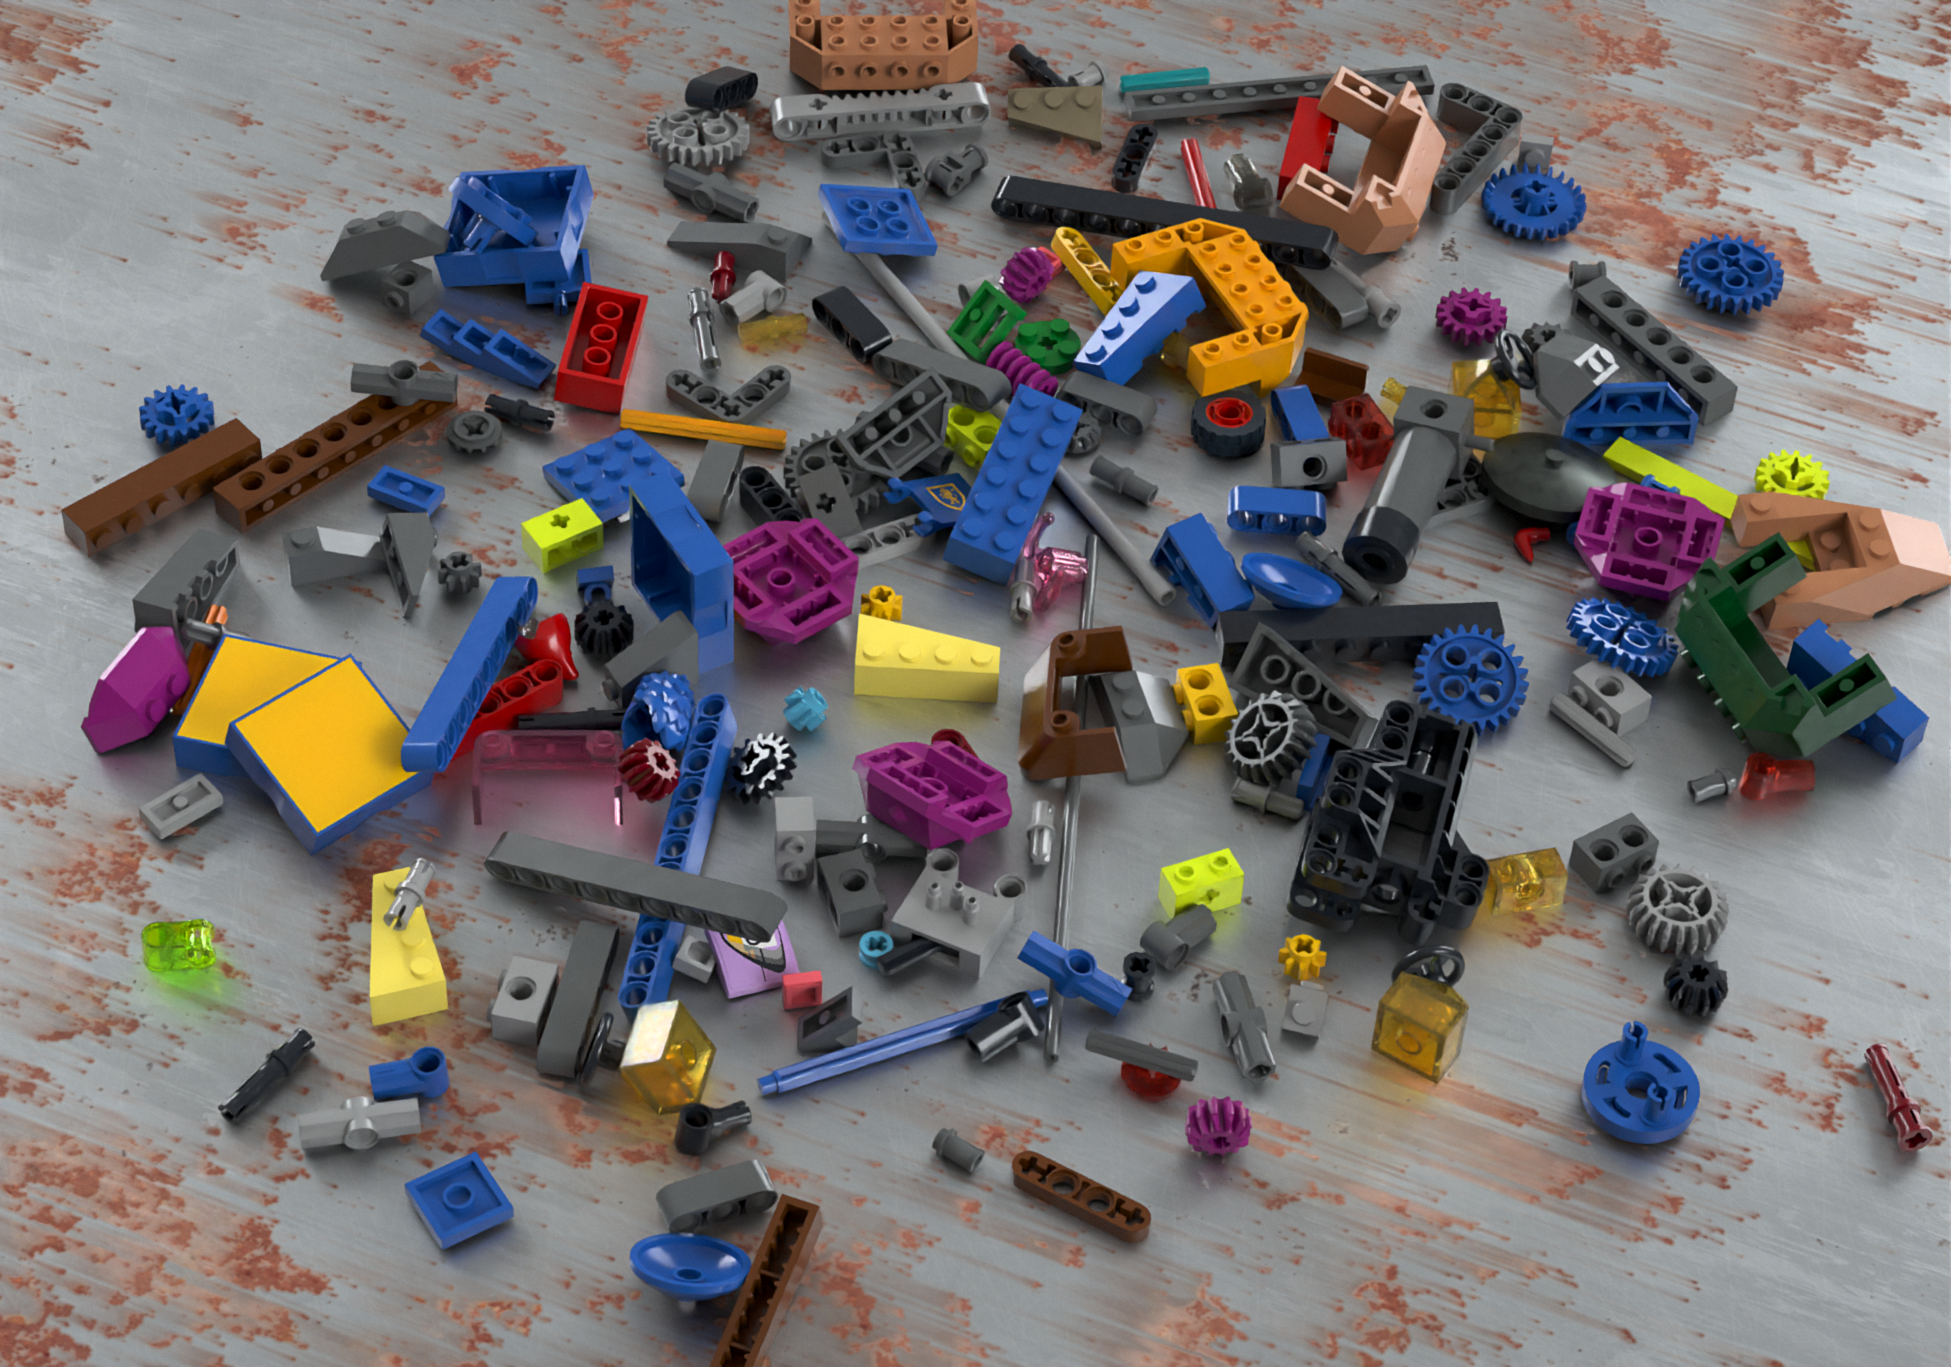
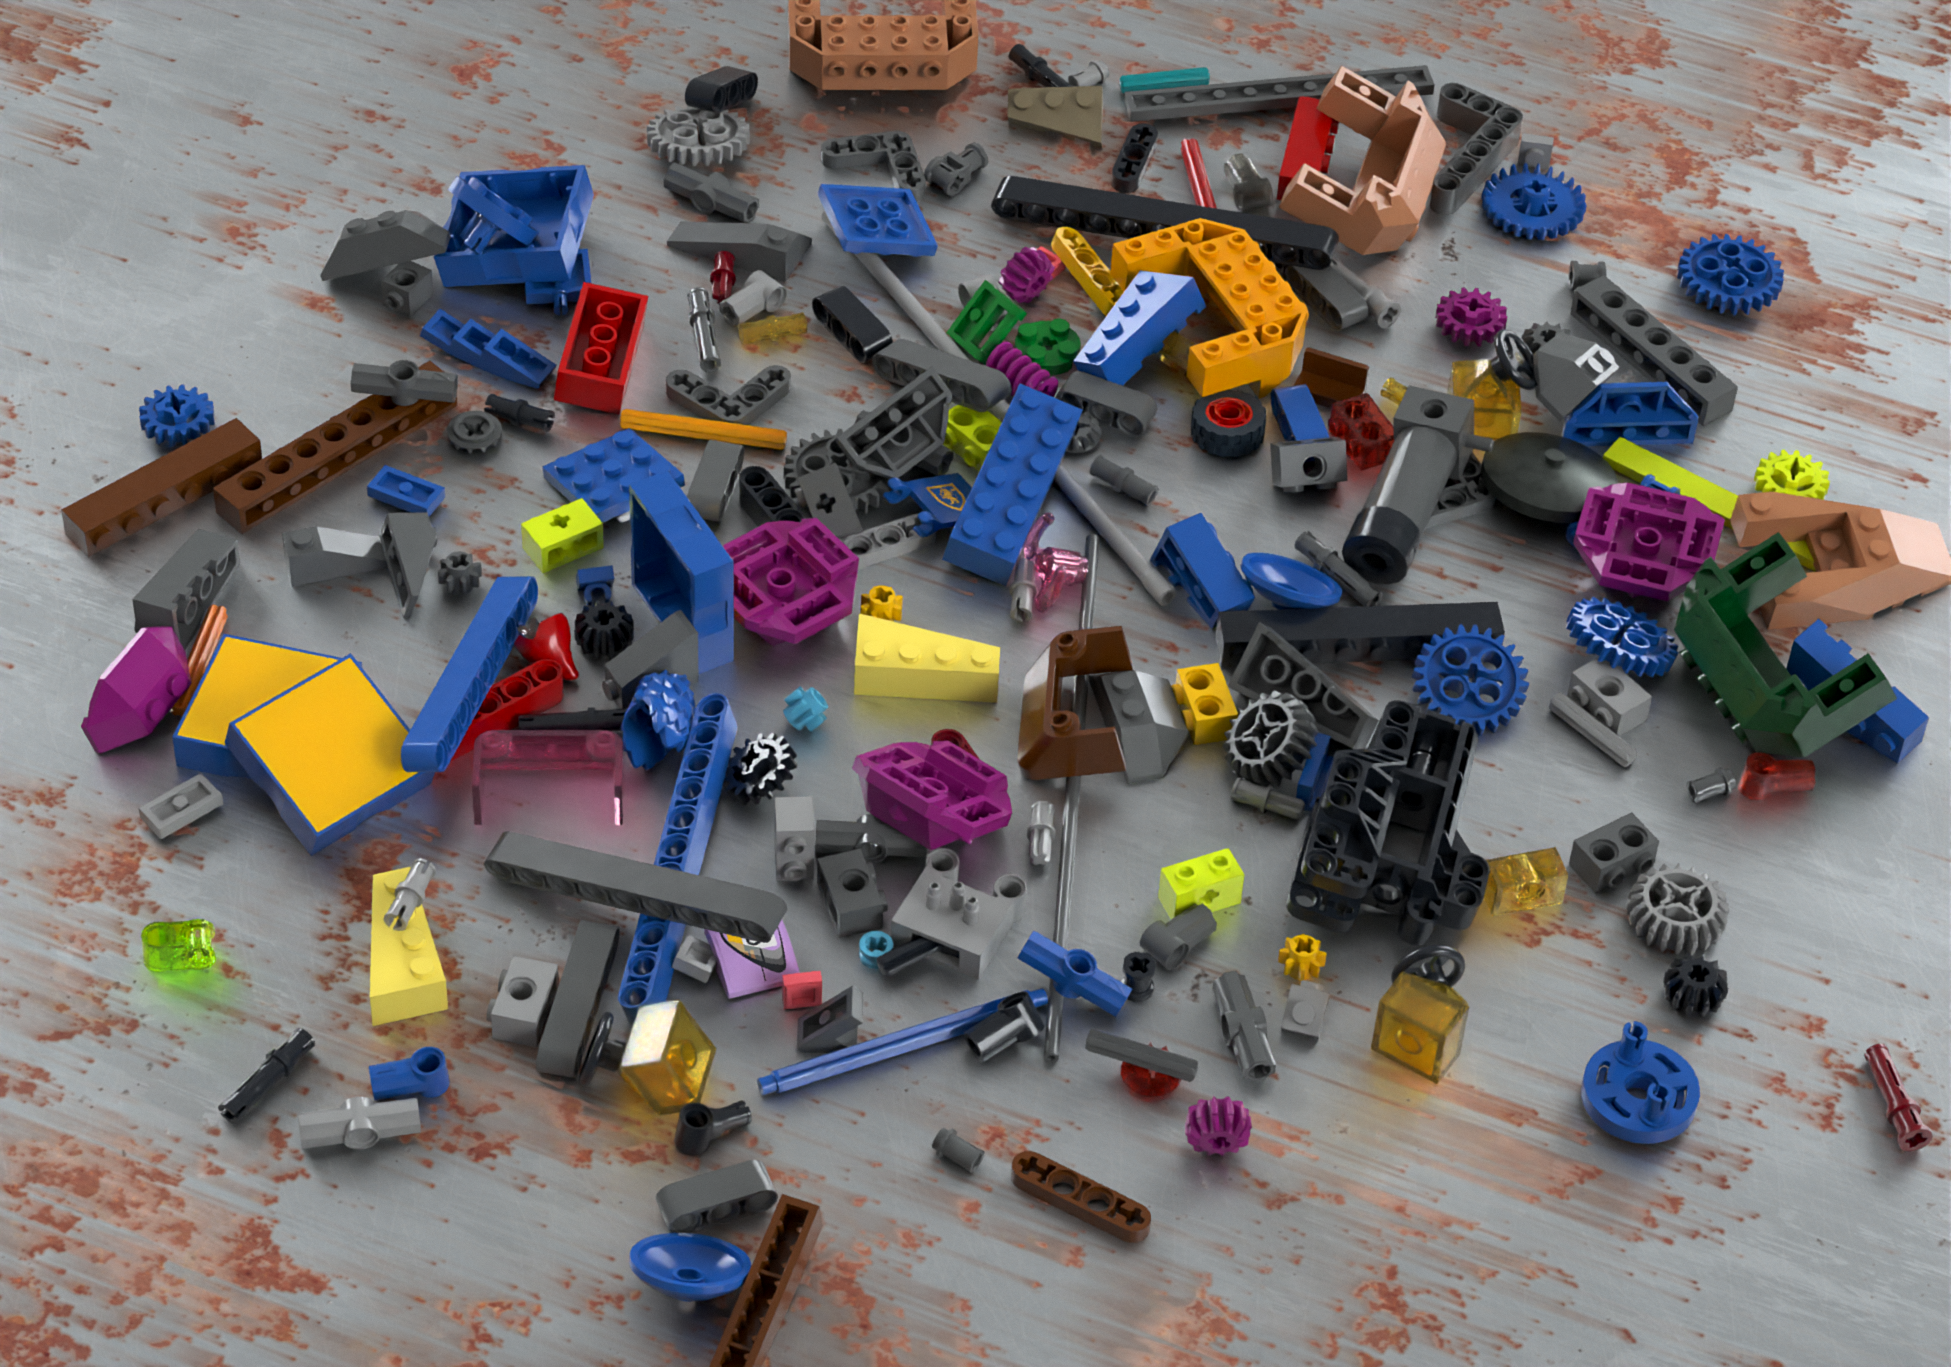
dark grey axle [180,619,250,651] -> none
blue plate [404,1151,514,1250] -> none
dark red gear [617,738,681,804] -> none
light grey gear [769,82,991,141] -> none
blue beam [1227,486,1327,537] -> none
red animal [1513,527,1550,562] -> none

